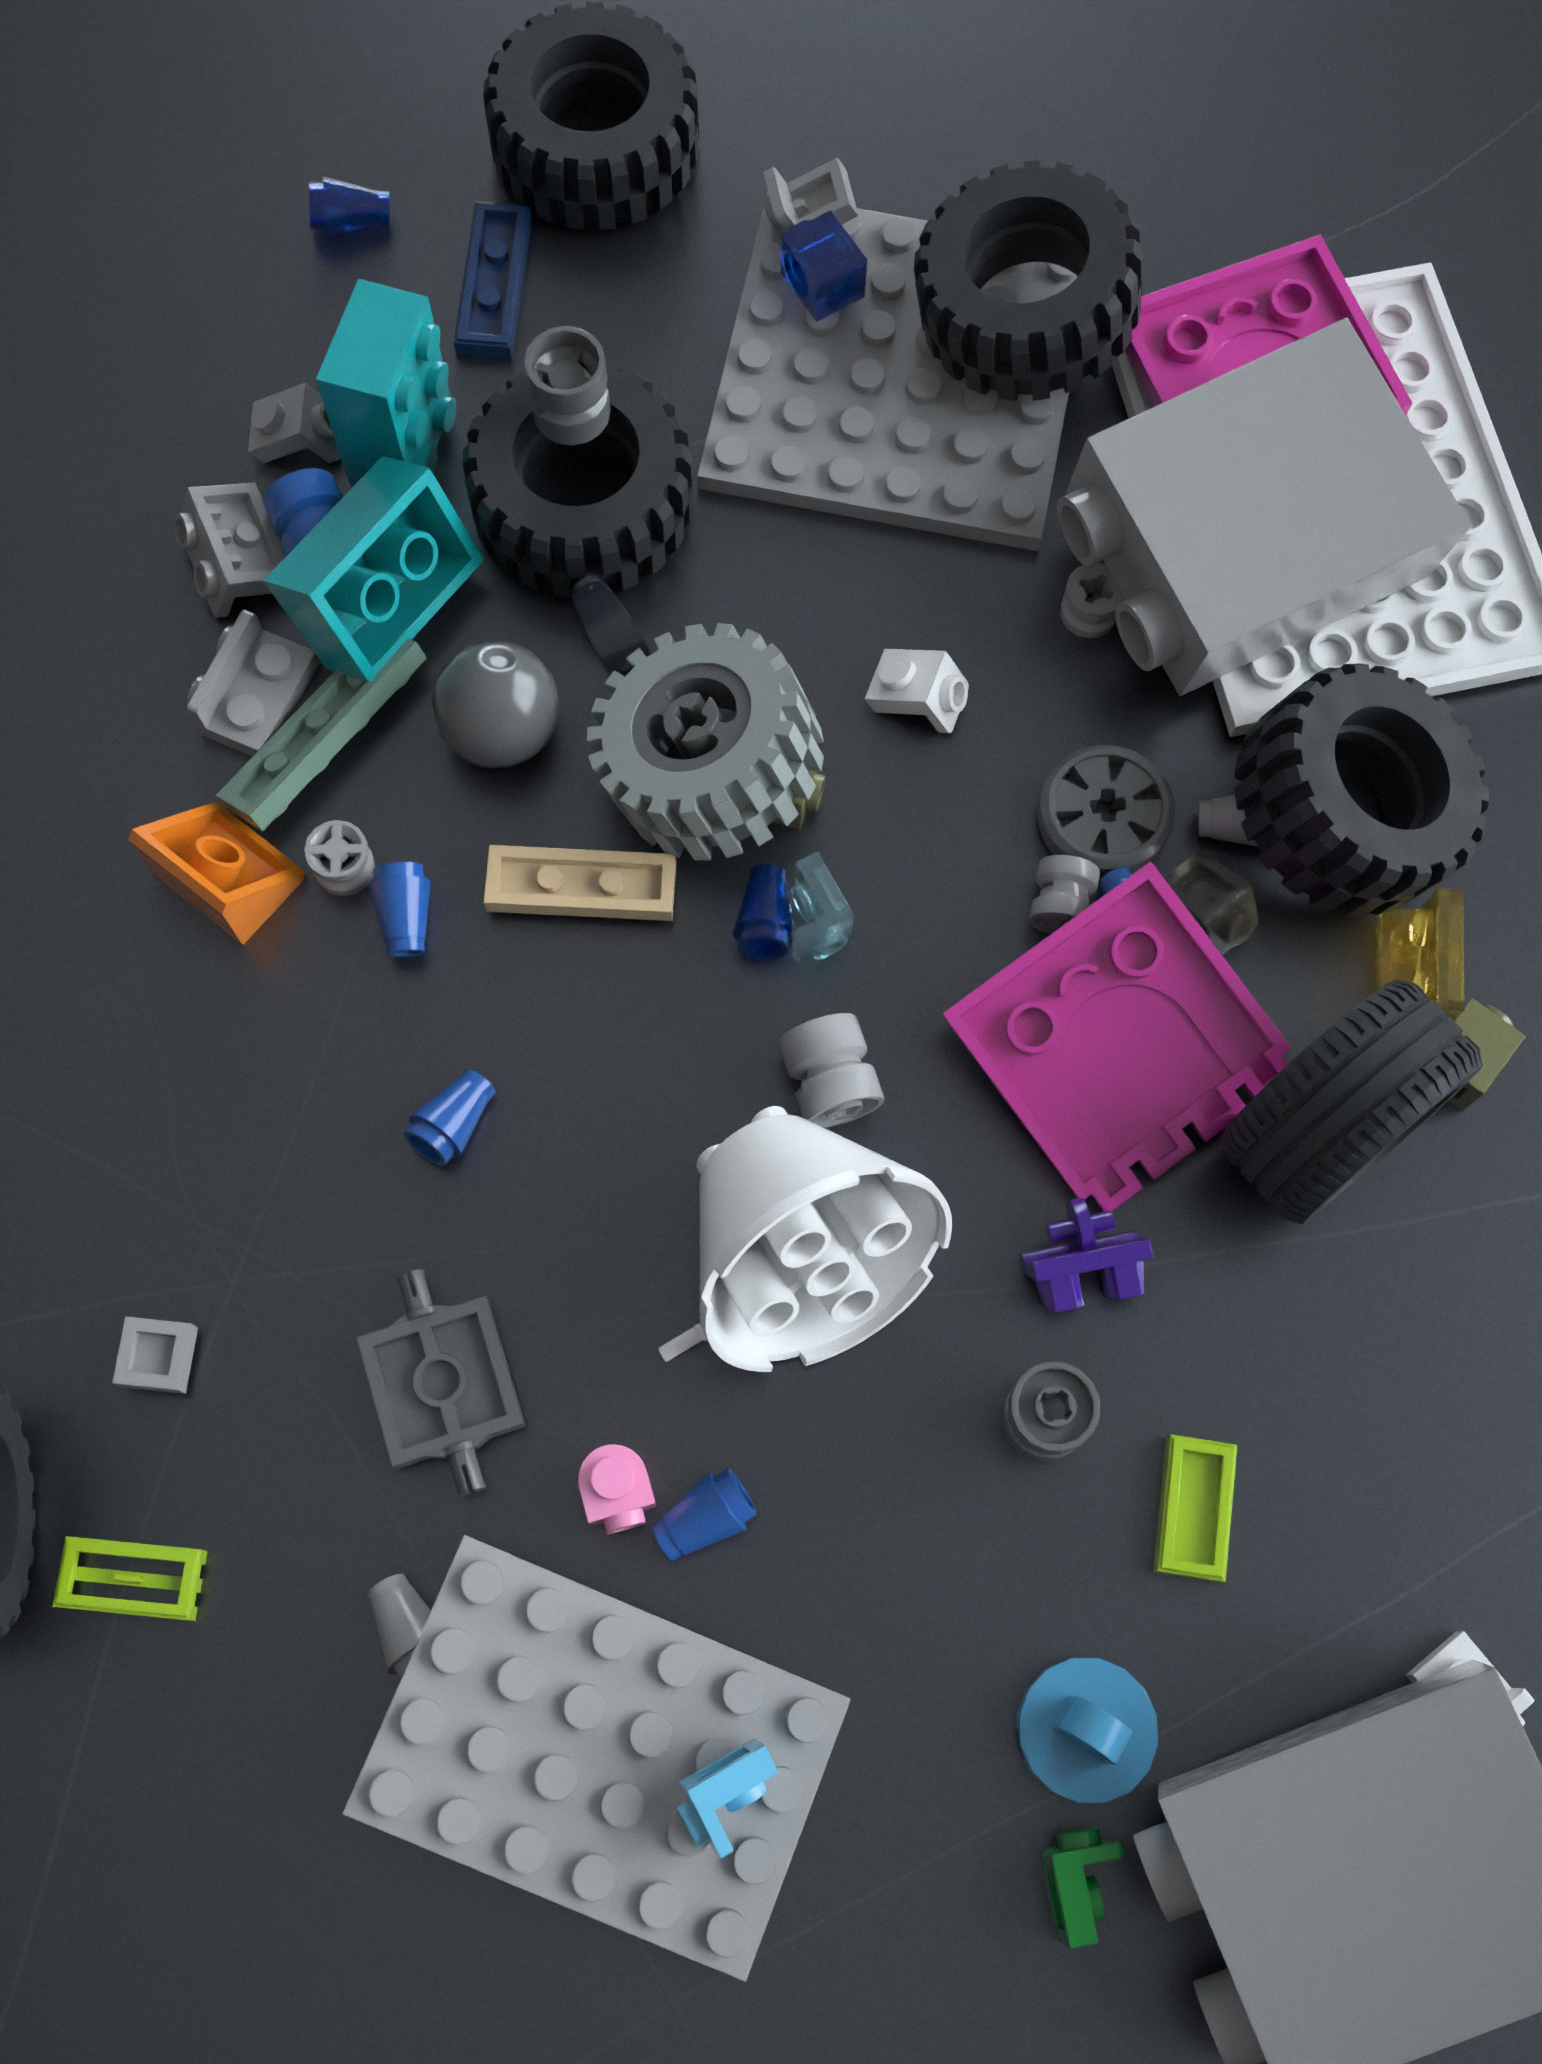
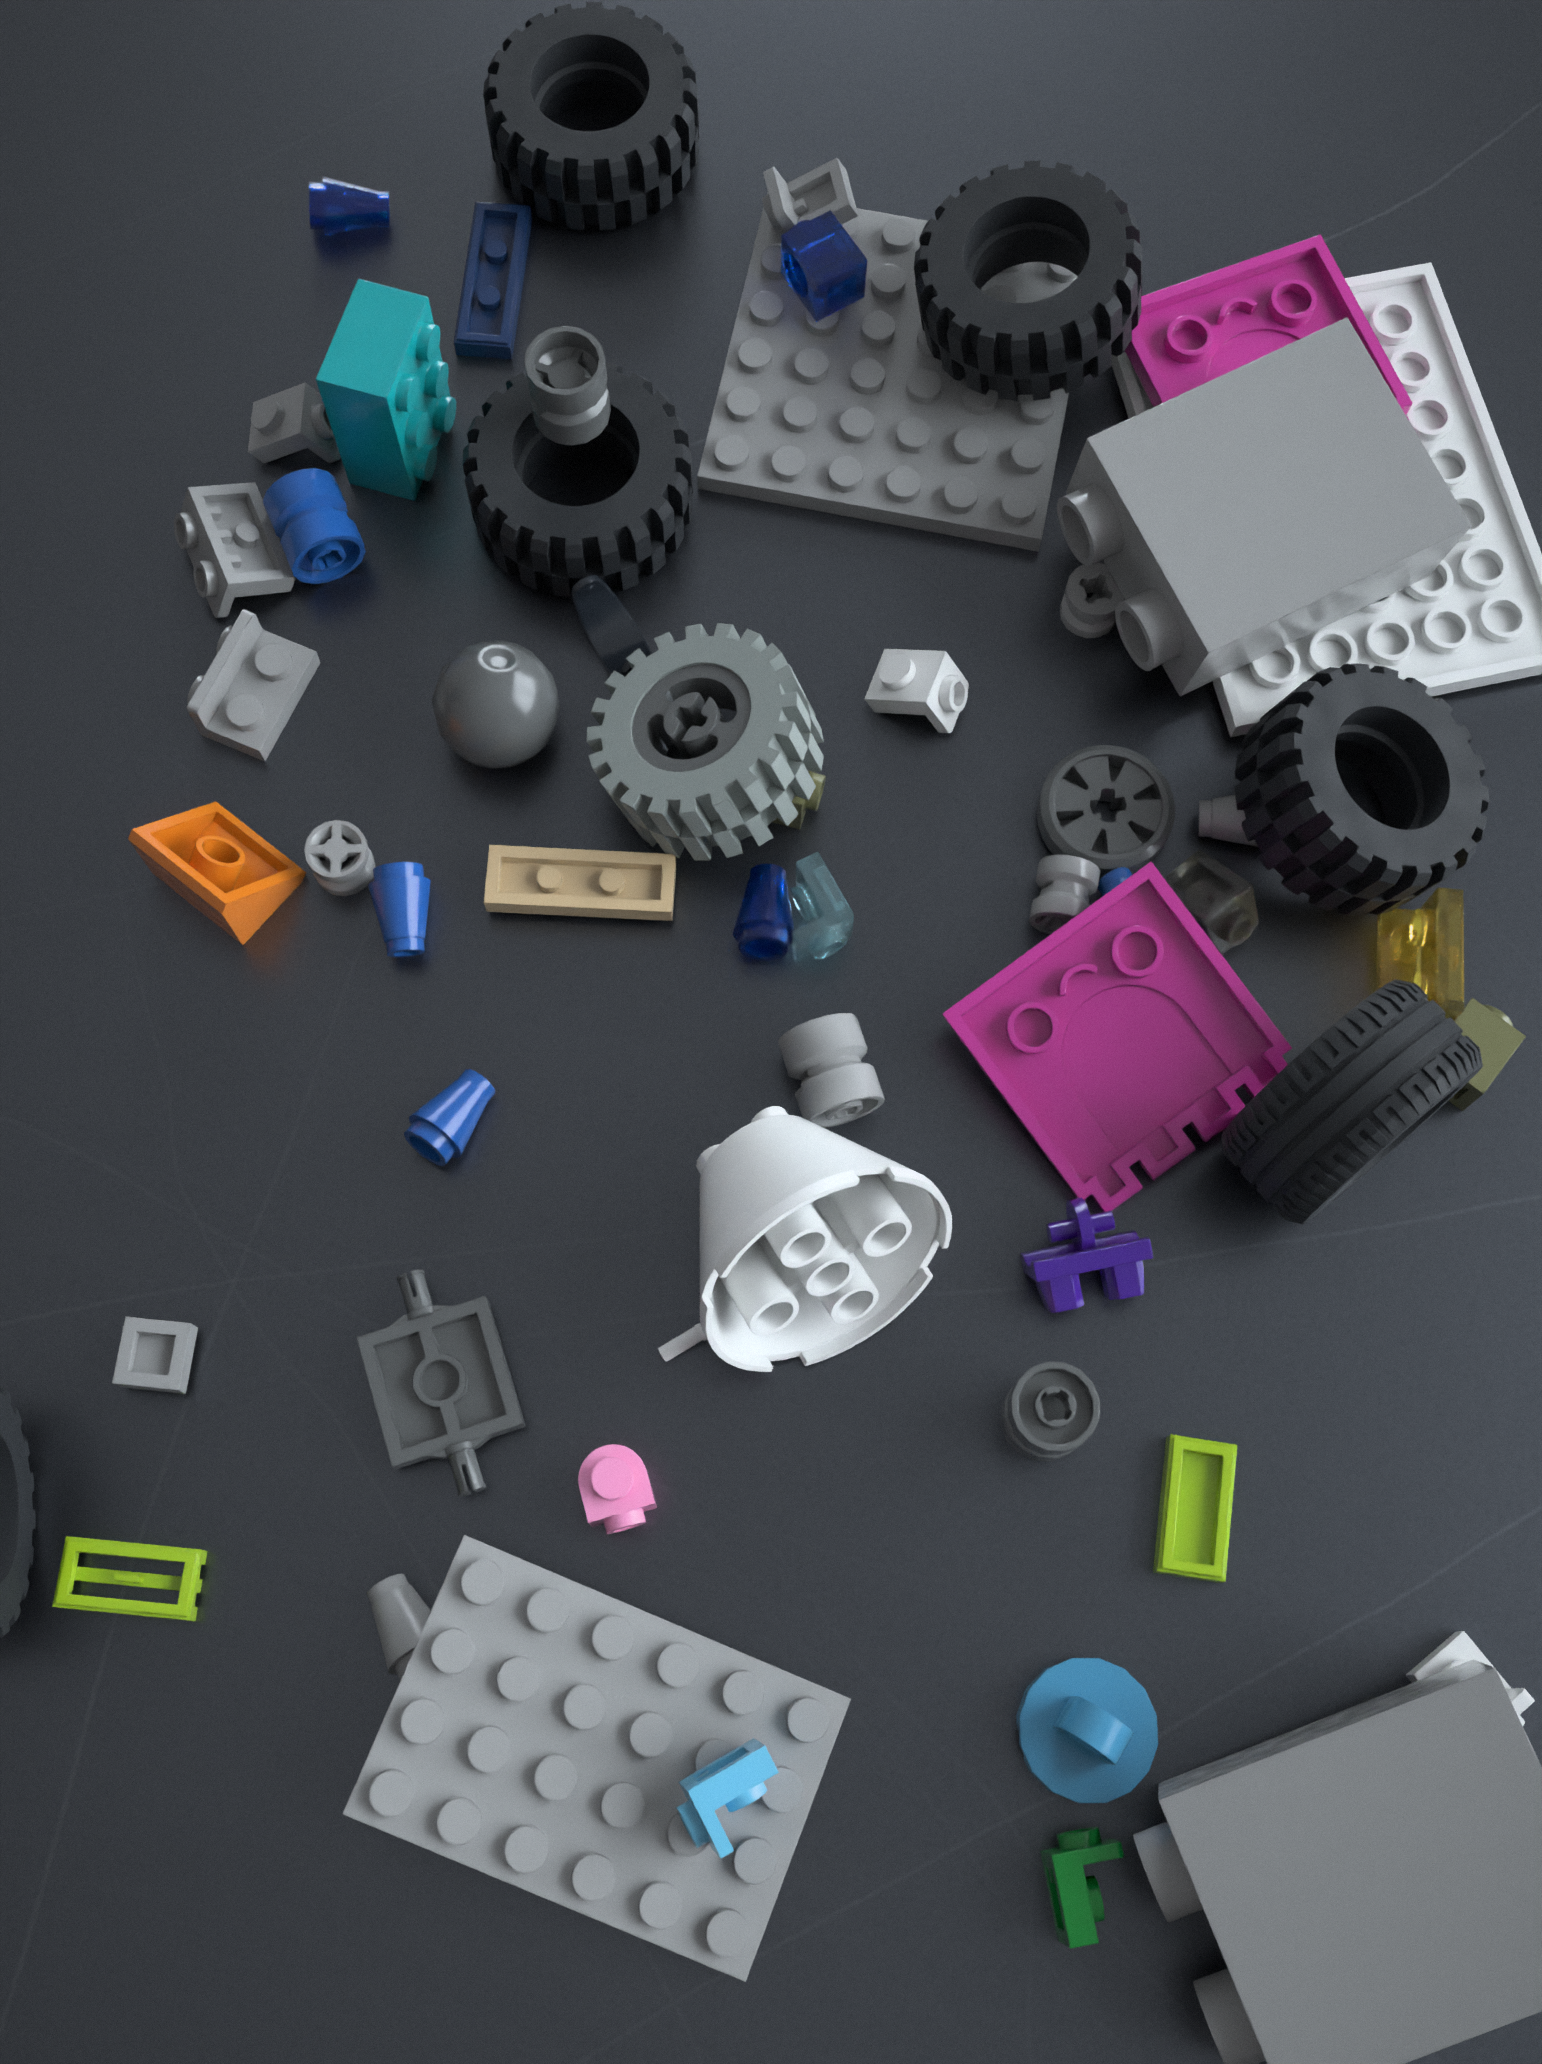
sand green plate [215,638,427,831] -> none
teal brick [263,456,484,683] -> none
blue cone [651,1468,757,1561] -> none

